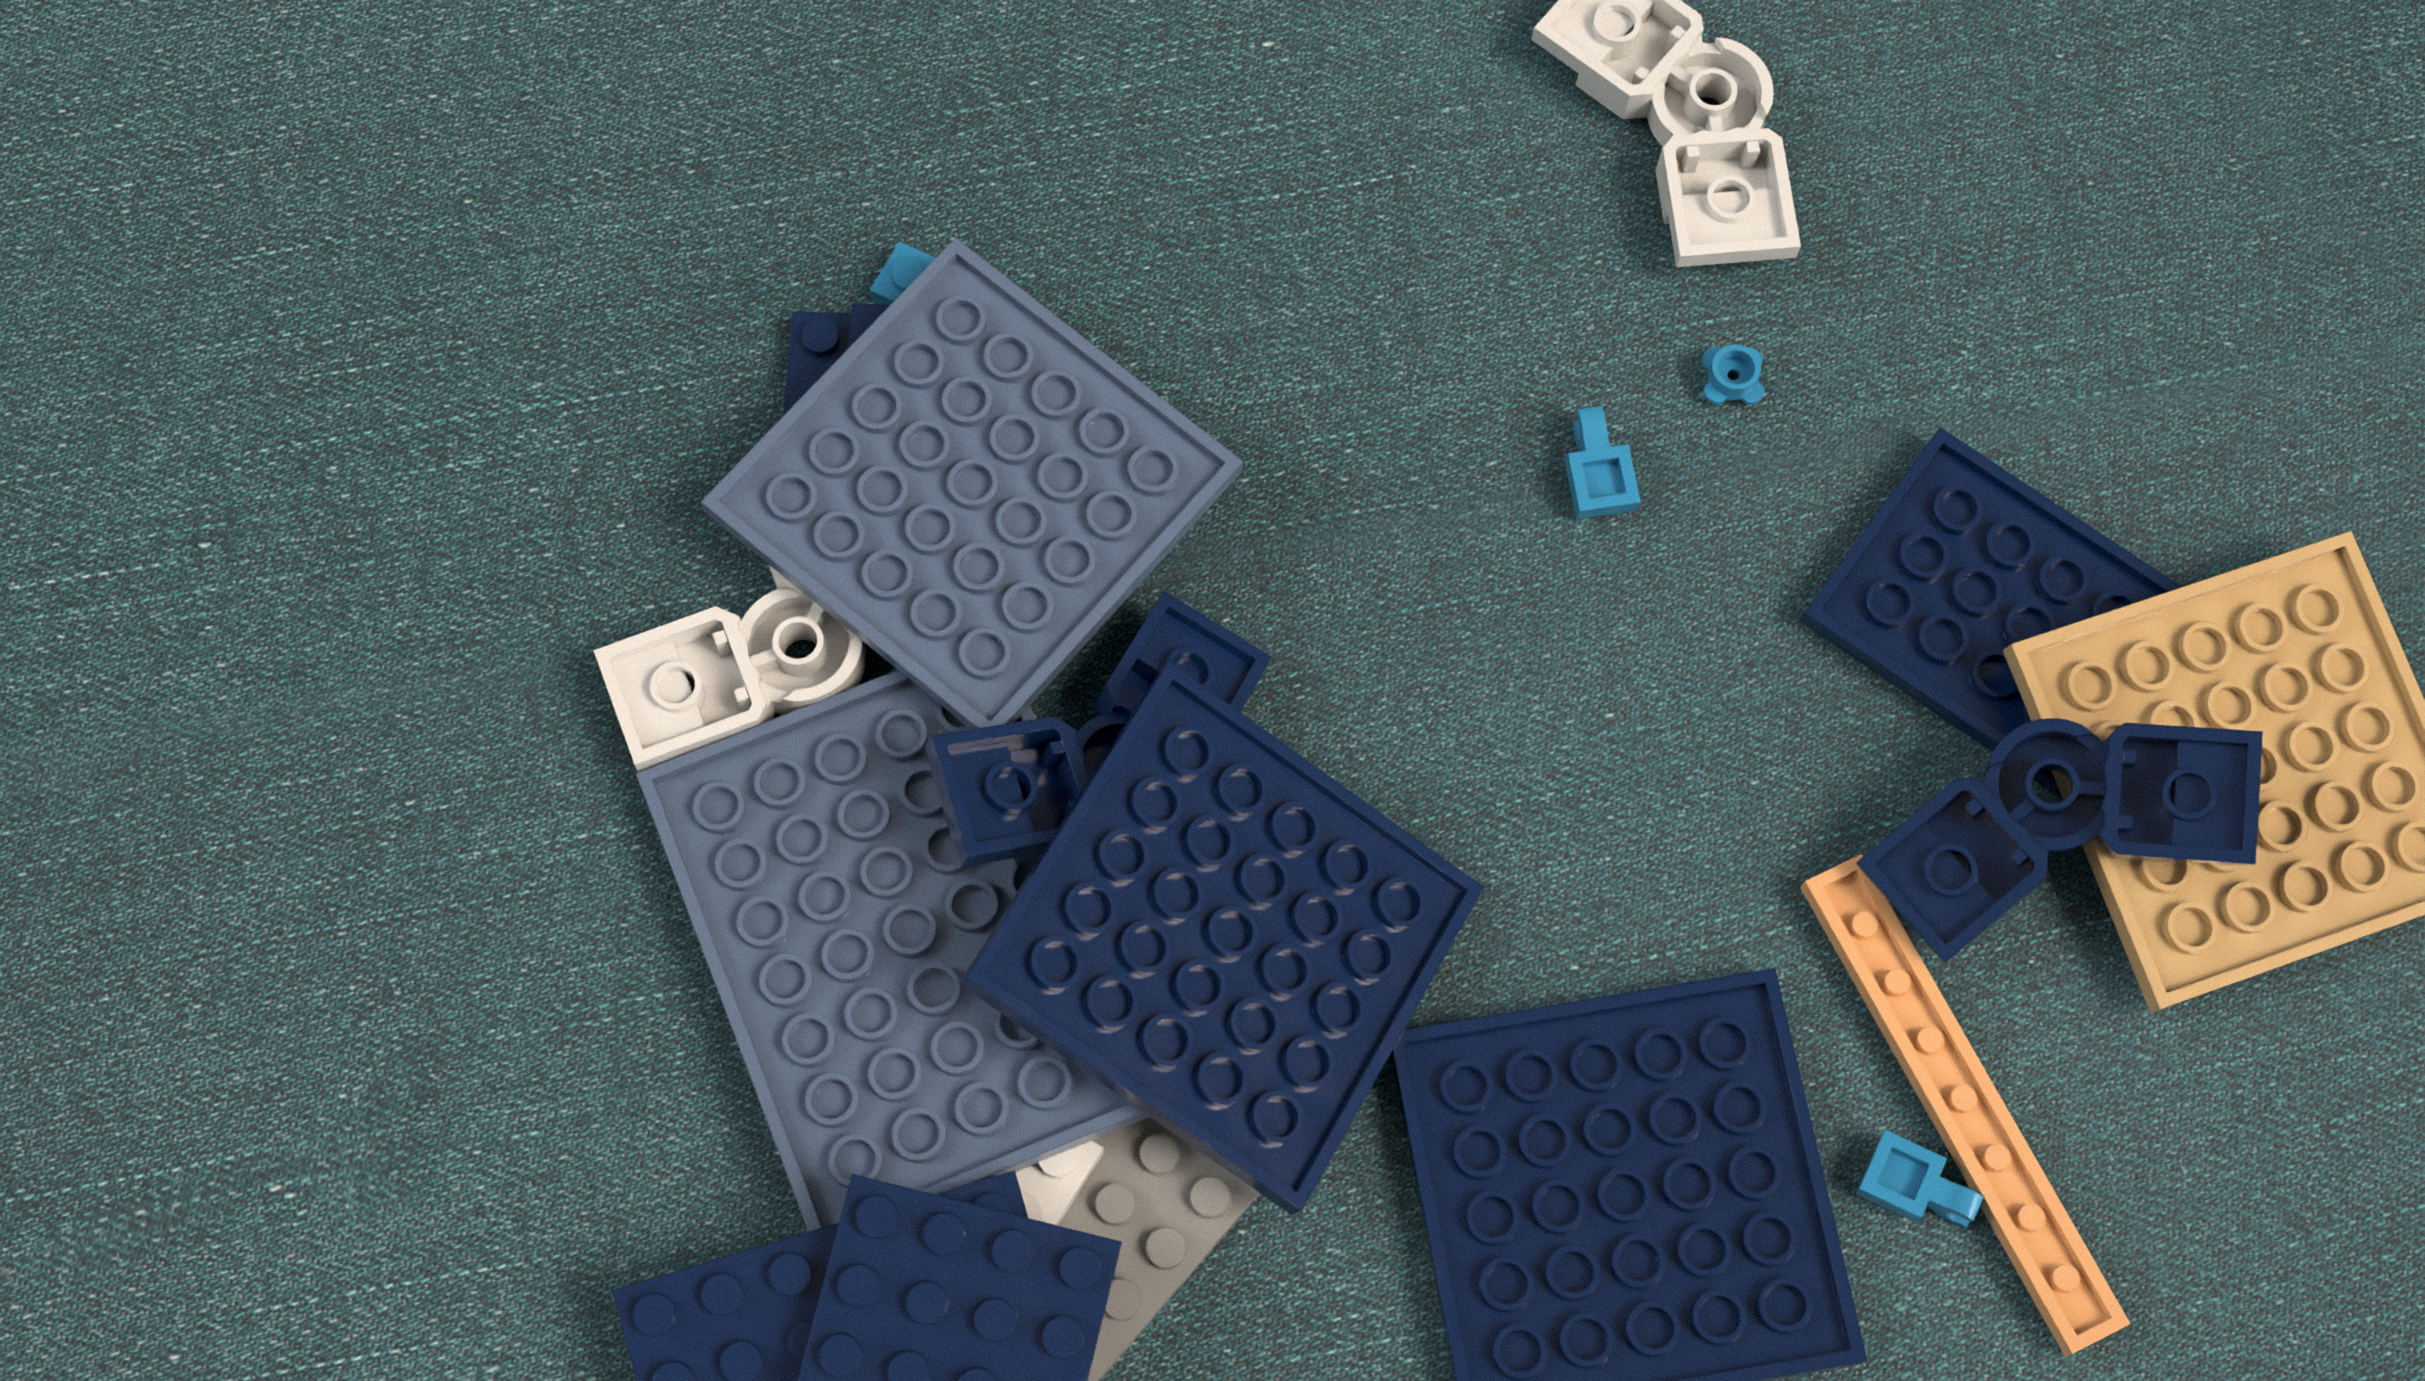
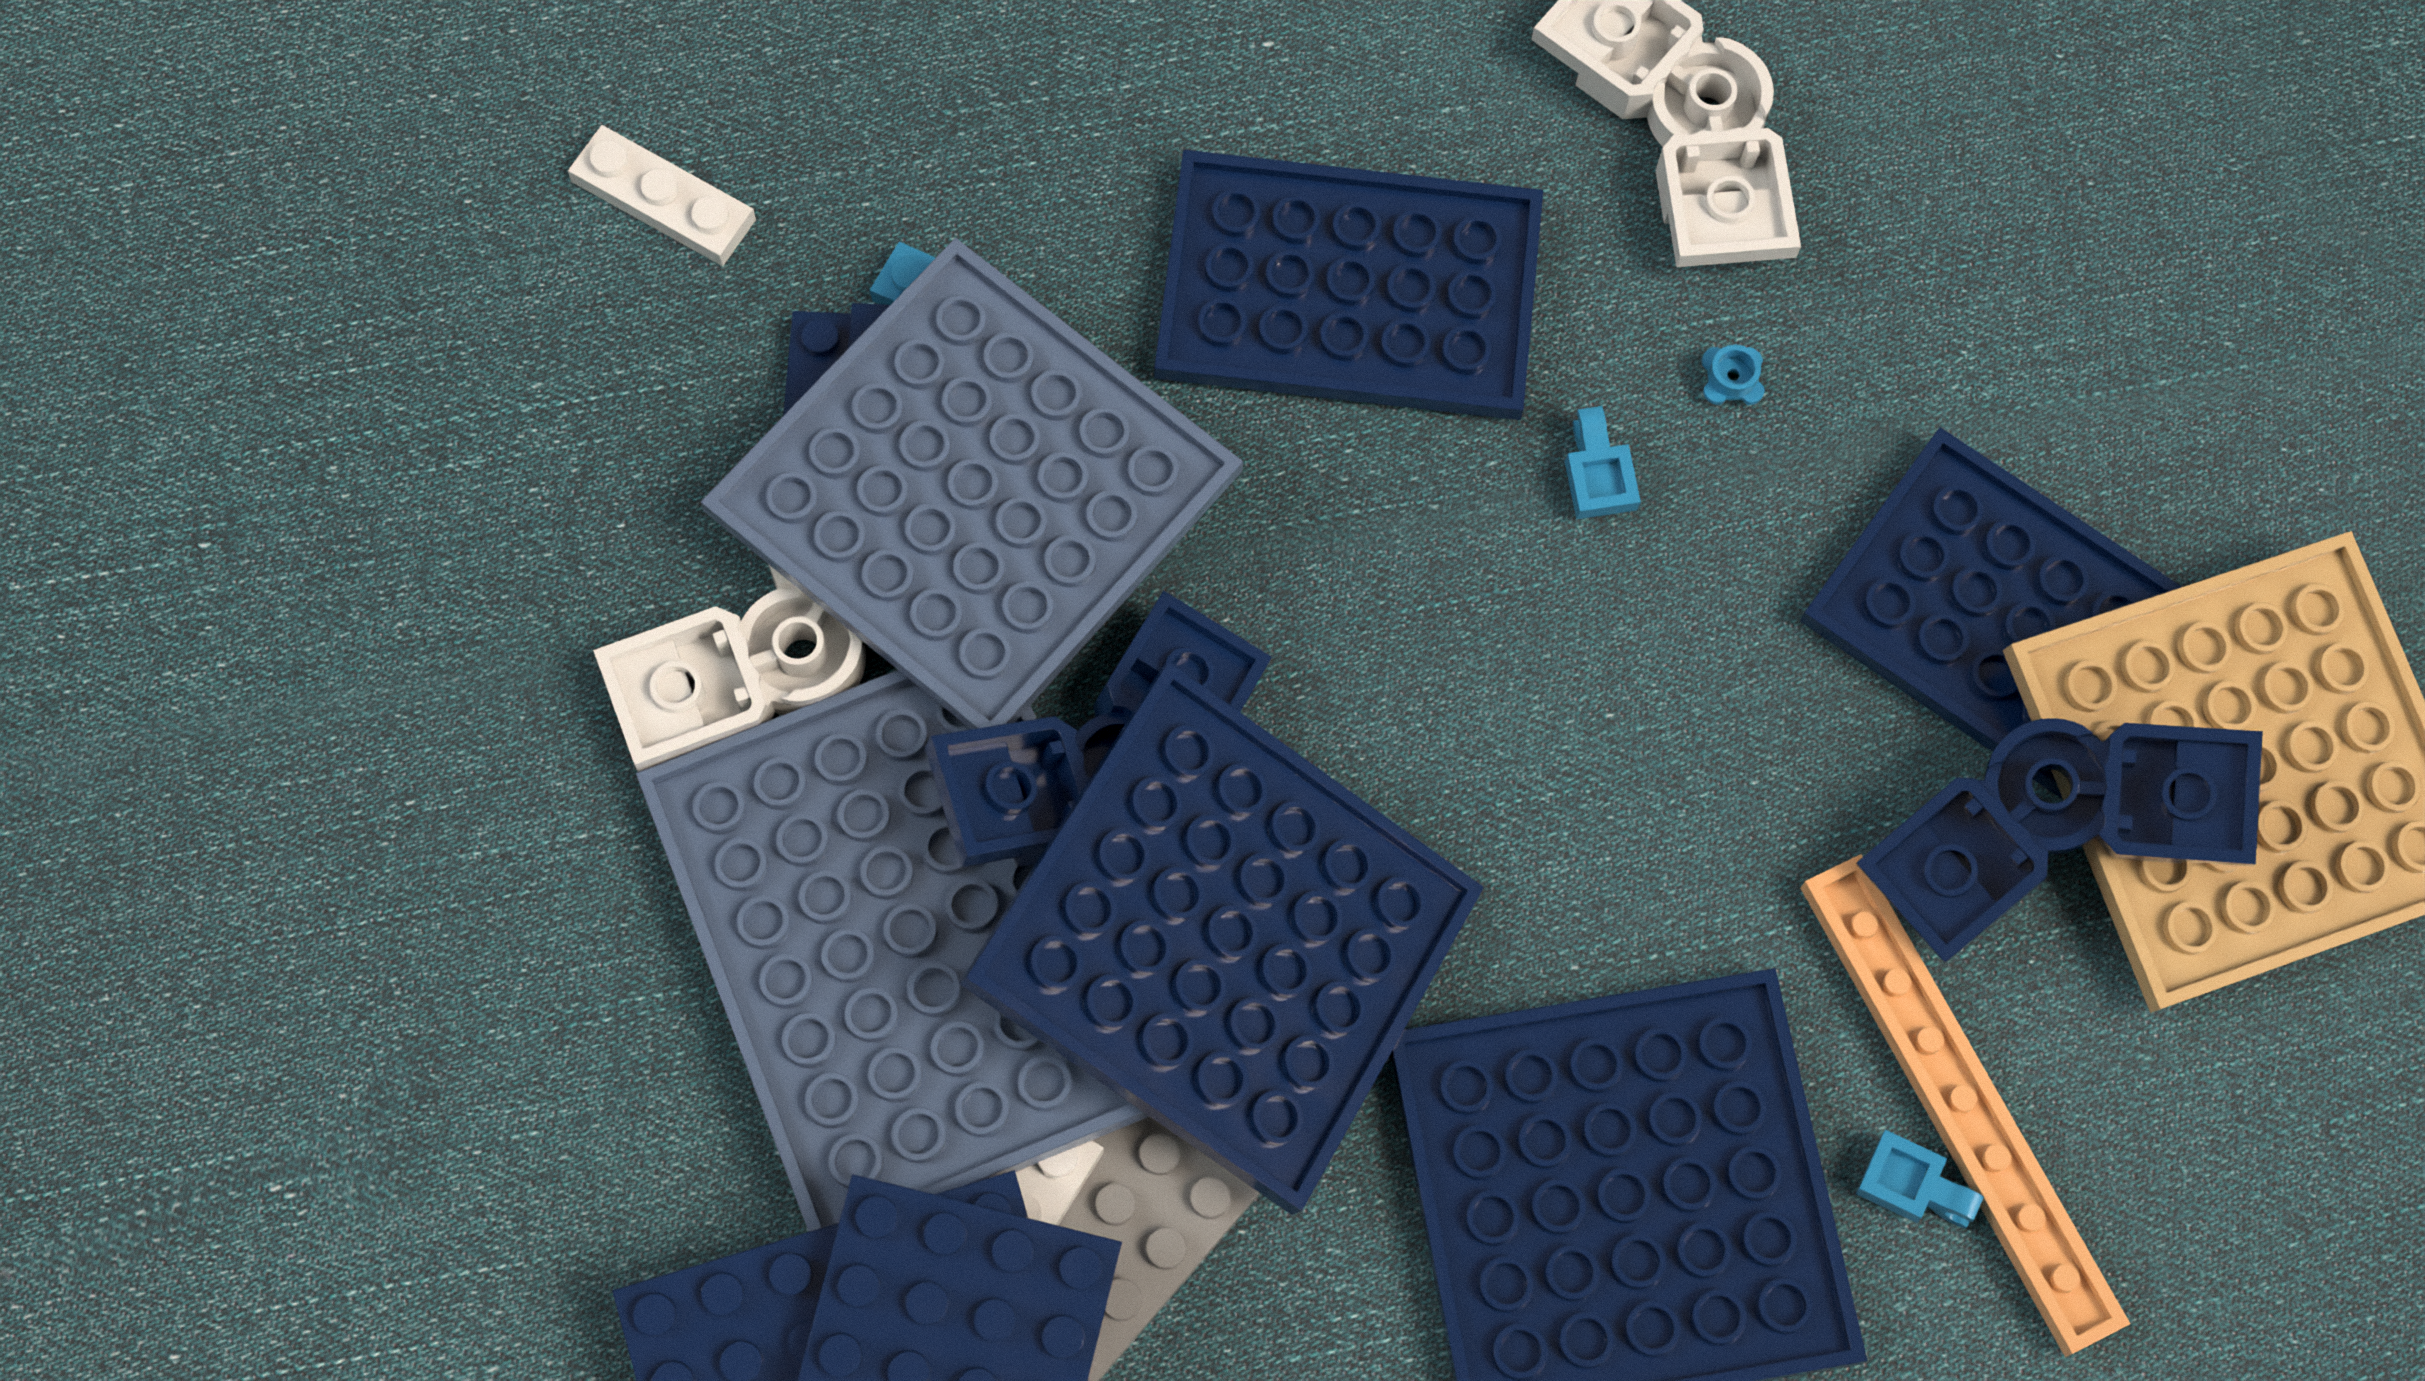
none -> white plate [568,125,756,266]
none -> dark blue plate [1154,149,1543,420]

